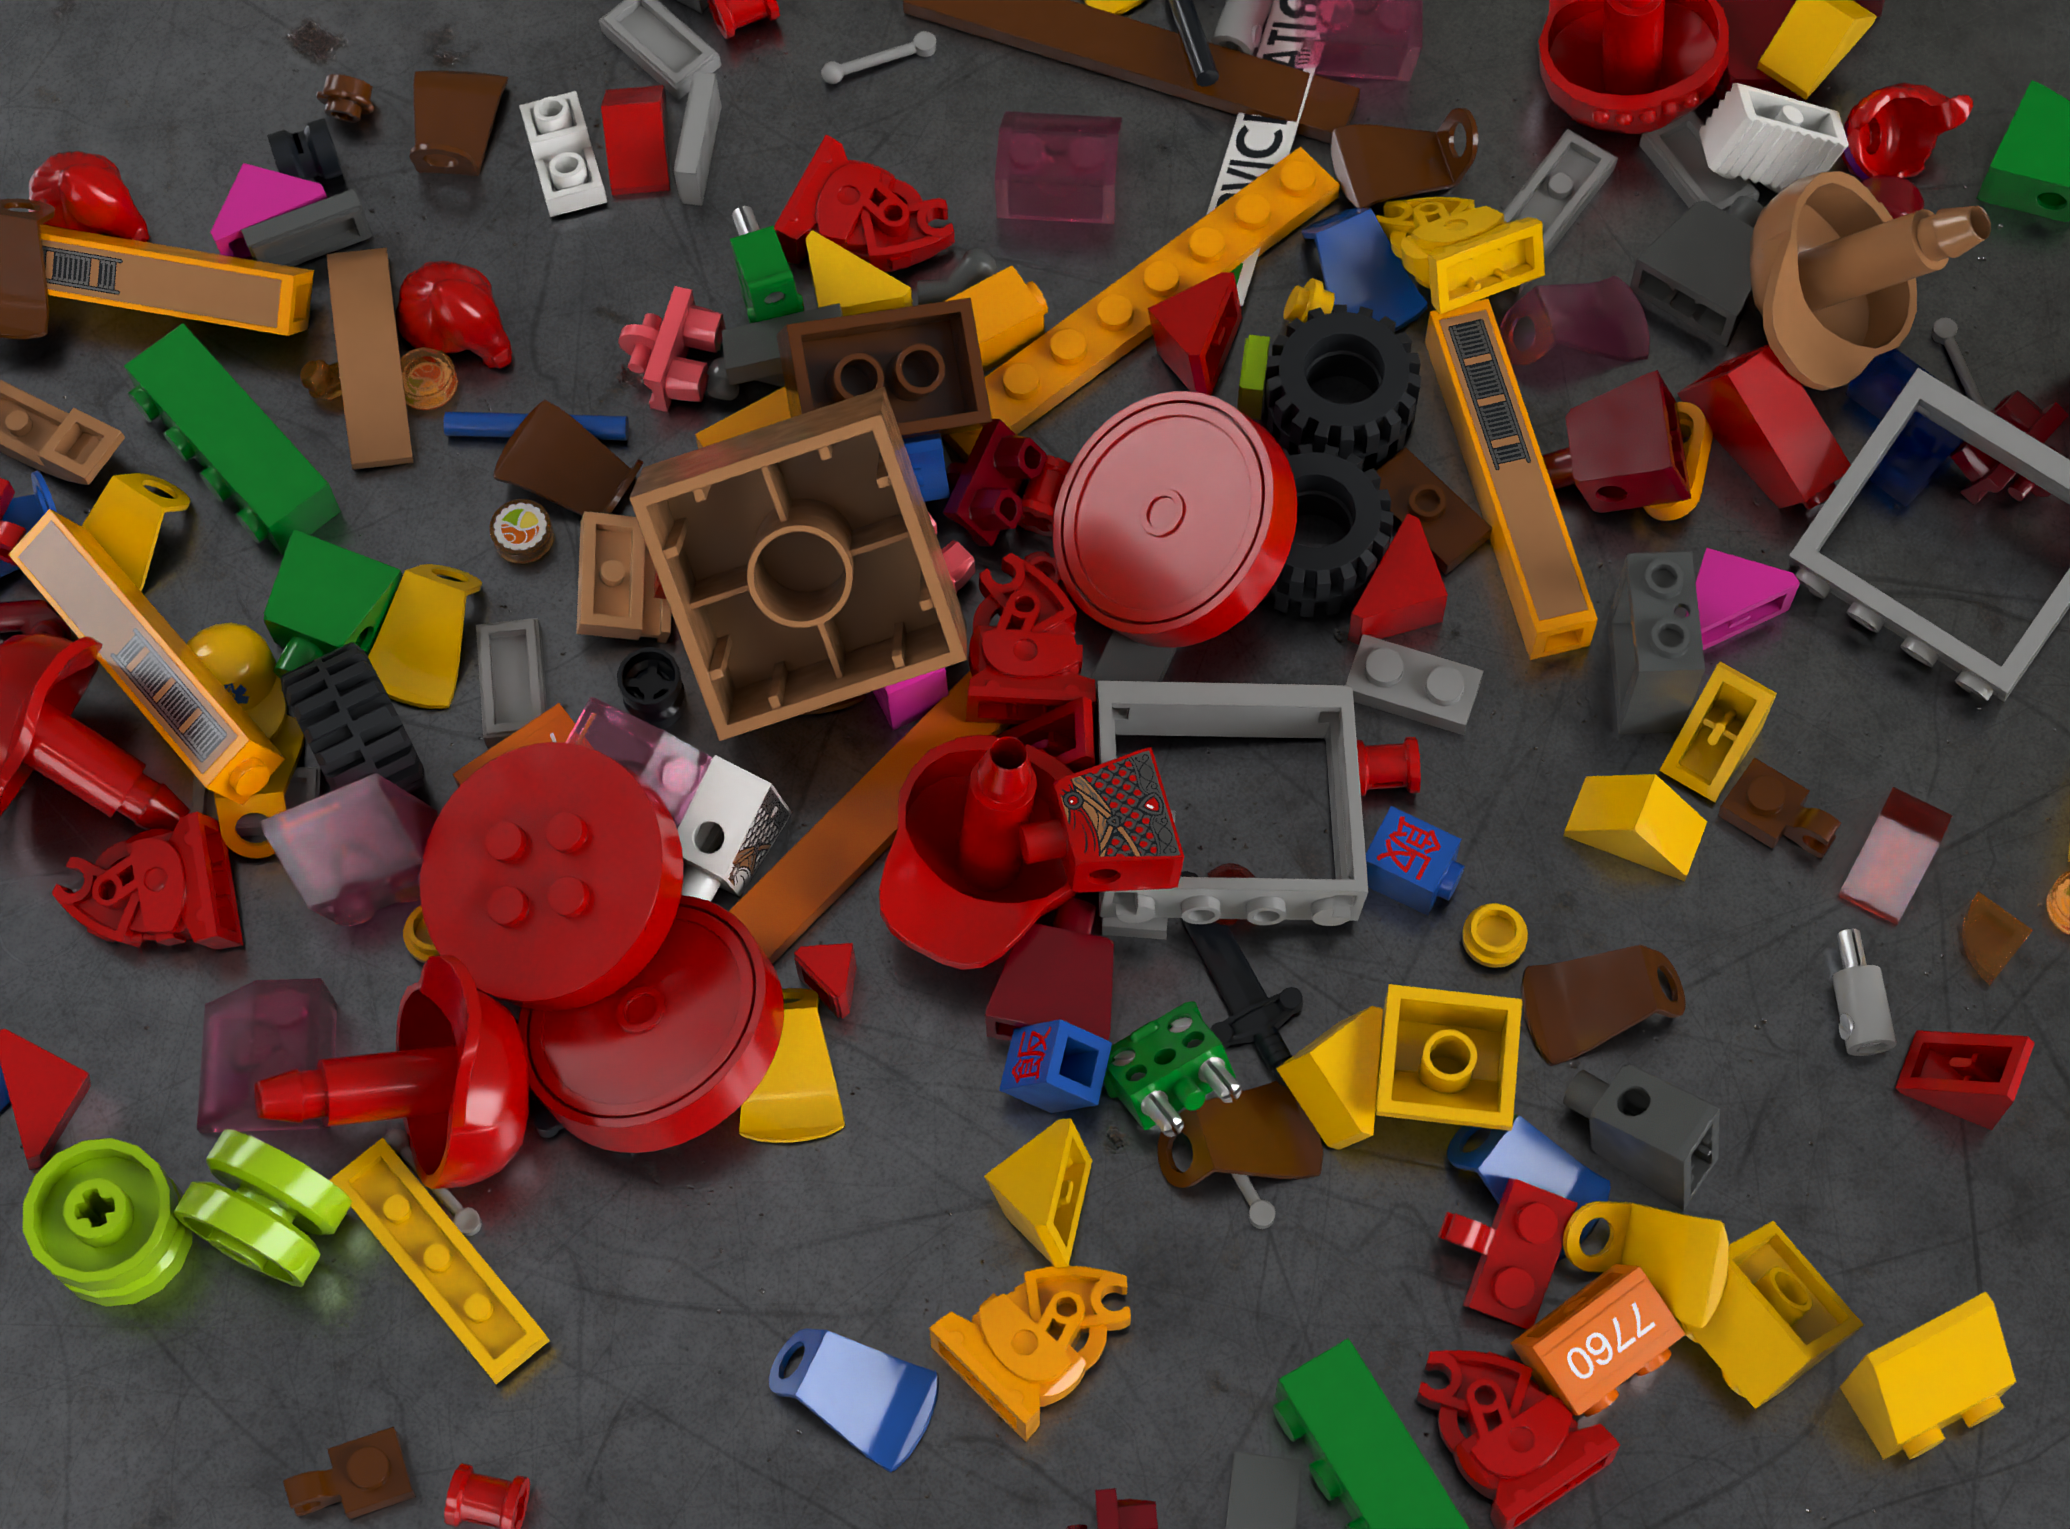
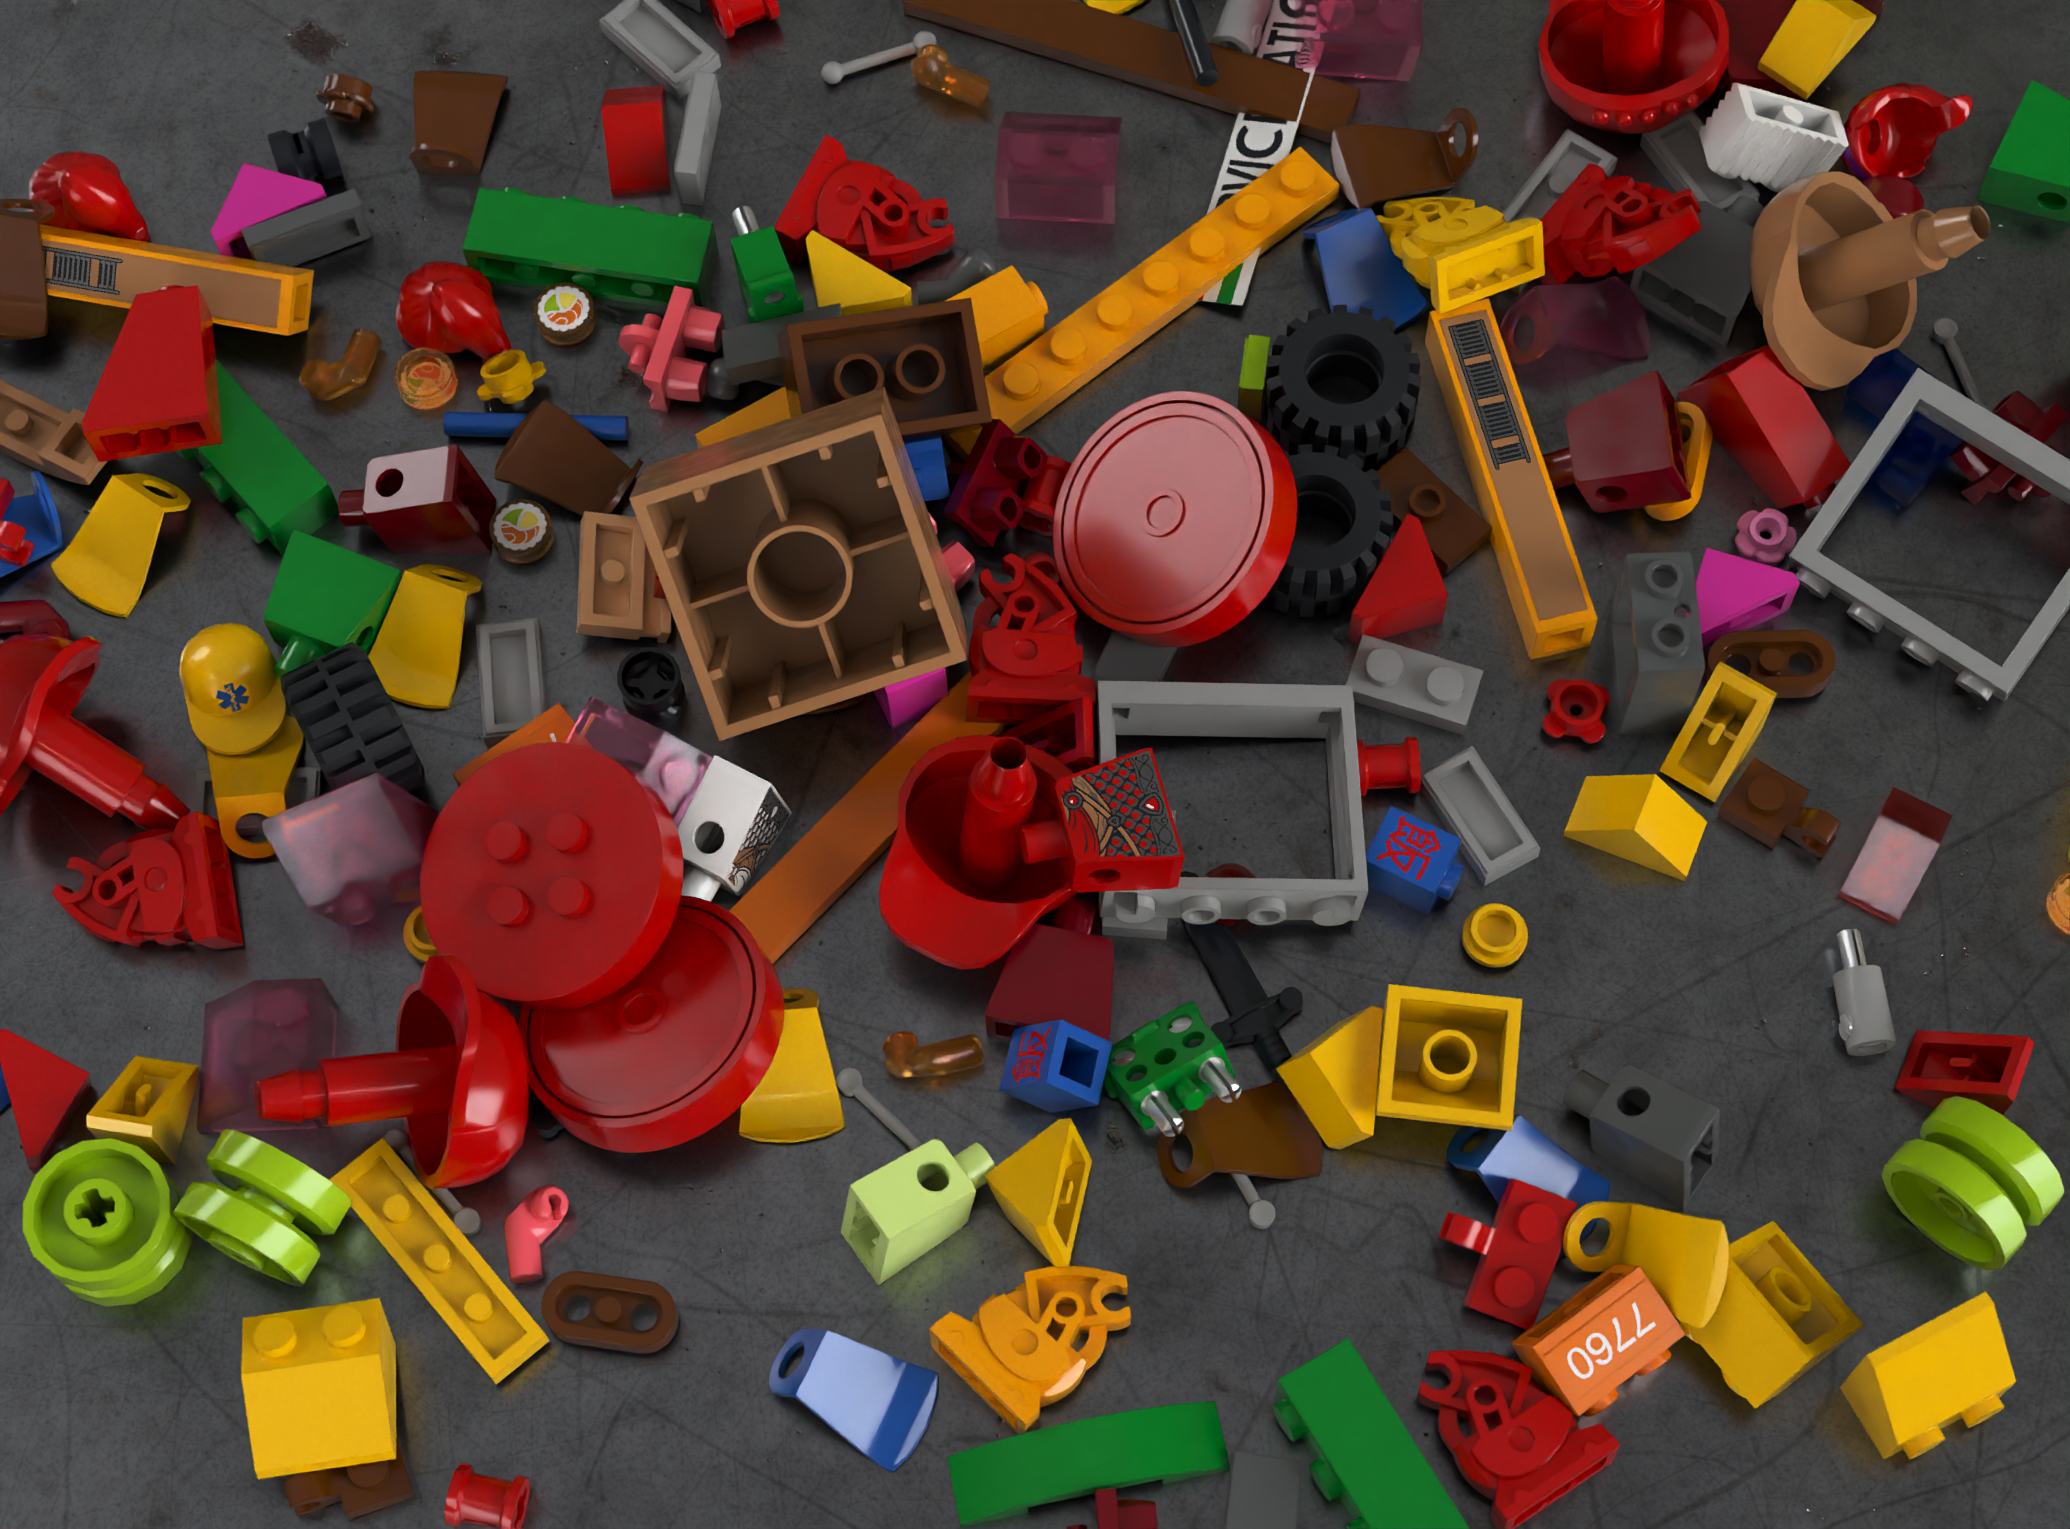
brick [8,509,286,806] -> none
medium nougat slope [327,248,414,470] -> none
white slope [519,91,607,217] -> none
red slope [794,943,857,1019] -> none
red slope [1148,272,1243,395] -> none
yellow plate [1283,278,1335,323] -> none
reddish brown piece [1521,945,1686,1066] -> none
clear orange tile [1962,891,2033,985] -> none
none -> red slope [82,285,222,462]
none -> yellow slope [87,1056,199,1165]
none -> yellow slope [241,1298,396,1479]
none -> dark red torso [338,445,496,555]
none -> green brick [462,188,719,308]
none -> yellow plate [477,349,546,404]
none -> coral arm [504,1185,569,1284]
none -> tile [534,283,596,345]
none -> reddish brown plate [541,1271,679,1354]
none -> light grey hinge [836,1068,925,1150]
none -> yellowish green torso [840,1139,995,1285]
none -> clear orange arm [883,1031,984,1078]
none -> clear orange arm [911,44,991,108]
none -> green slope [947,1401,1230,1527]
none -> light grey tile [1420,746,1541,886]
none -> red piece [1539,164,1702,289]
none -> red plate [1542,679,1610,744]
none -> reddish brown plate [1704,629,1836,698]
none -> bright pink plate [1735,508,1797,566]
none -> lime wheel [1881,1096,2065,1271]

